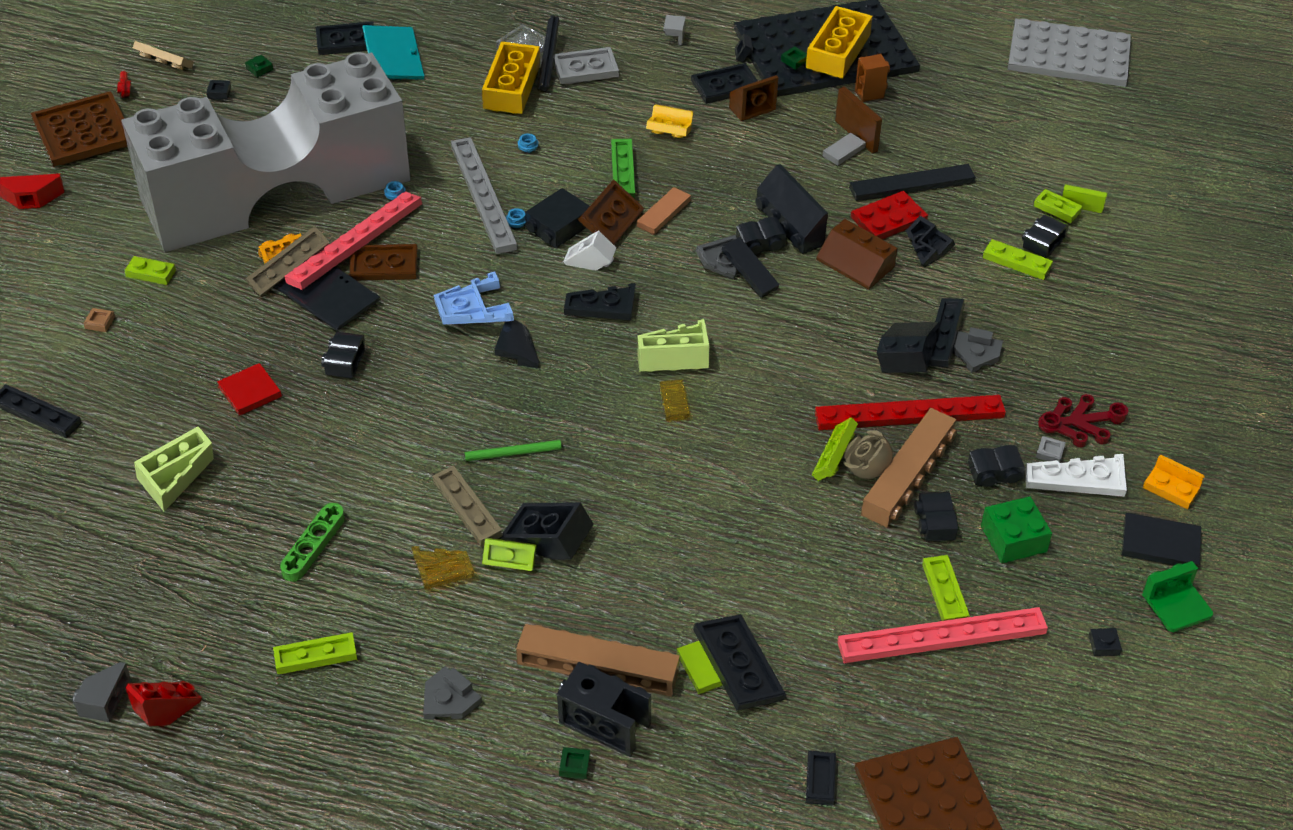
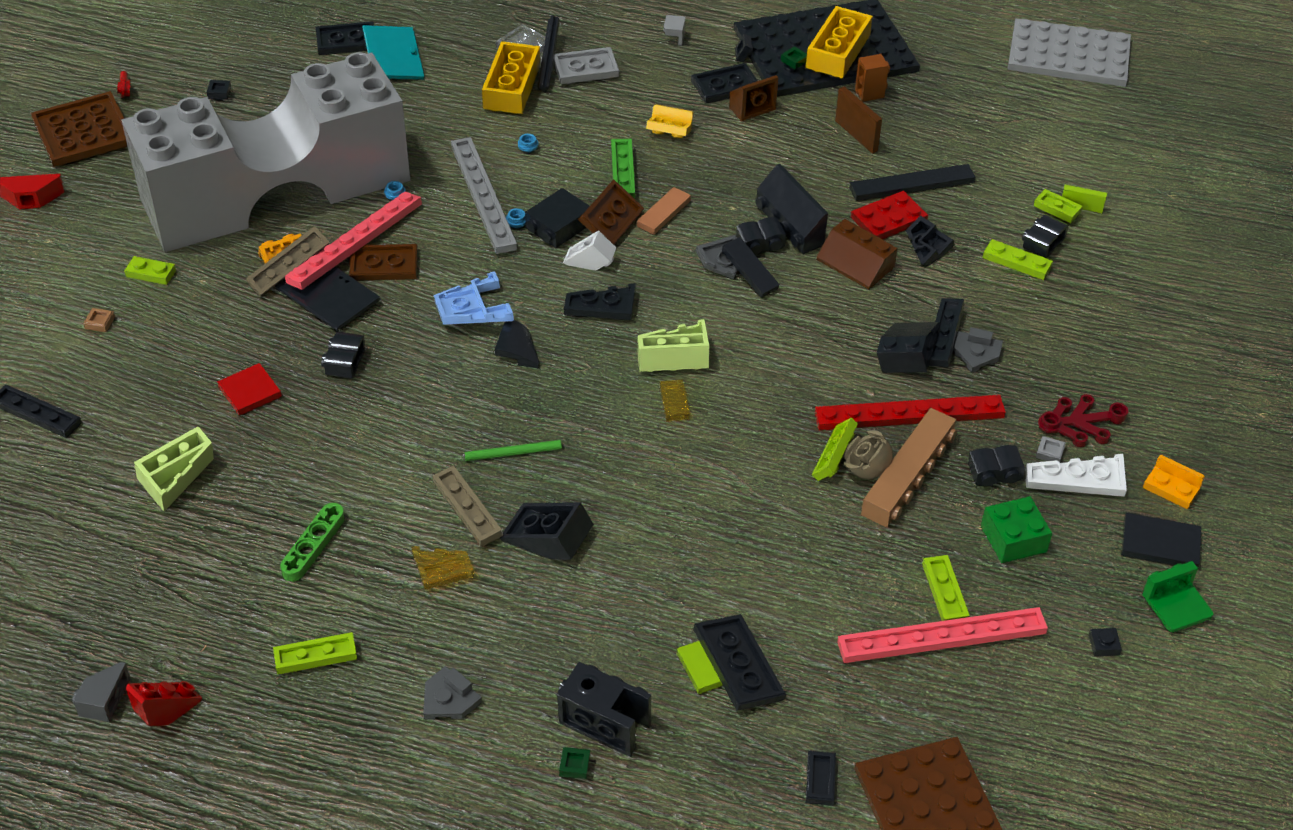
tan plate [133,41,194,70] -> none
dark green plate [245,54,274,77] -> none
lime plate [482,538,537,571] -> none
medium nougat brick [516,624,680,697] -> none
light grey tile [823,133,866,166] -> none
black brick [914,491,958,541] -> none

